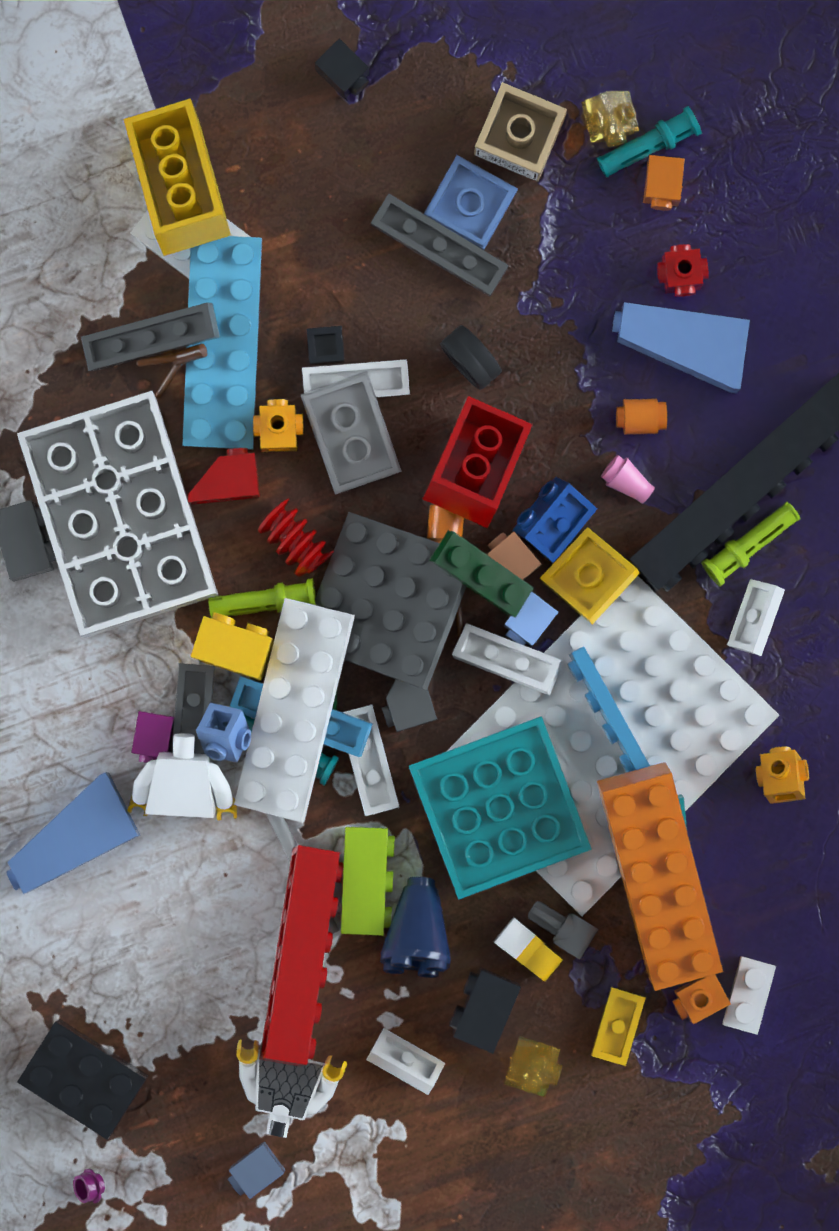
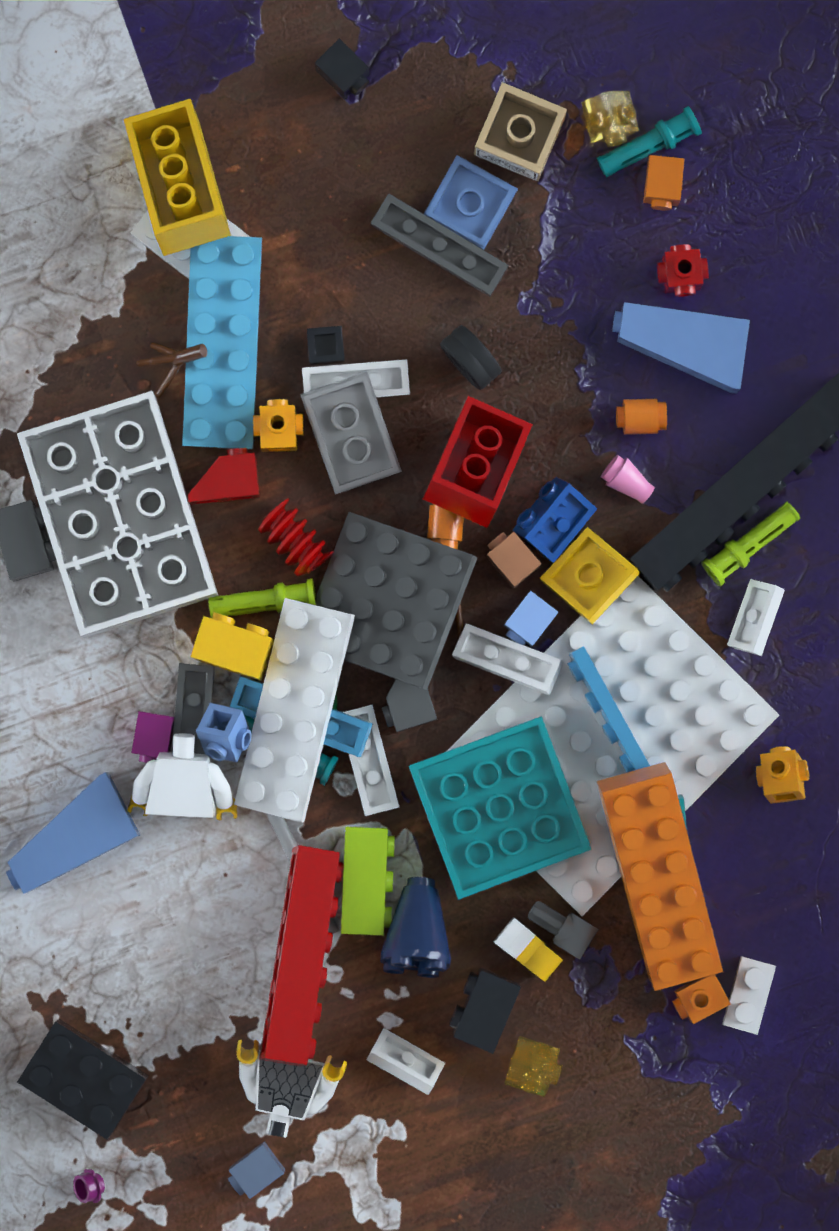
dark grey plate [81,303,220,371] -> none
dark green plate [429,530,533,618] -> none
yellow plate [591,987,646,1066] -> none

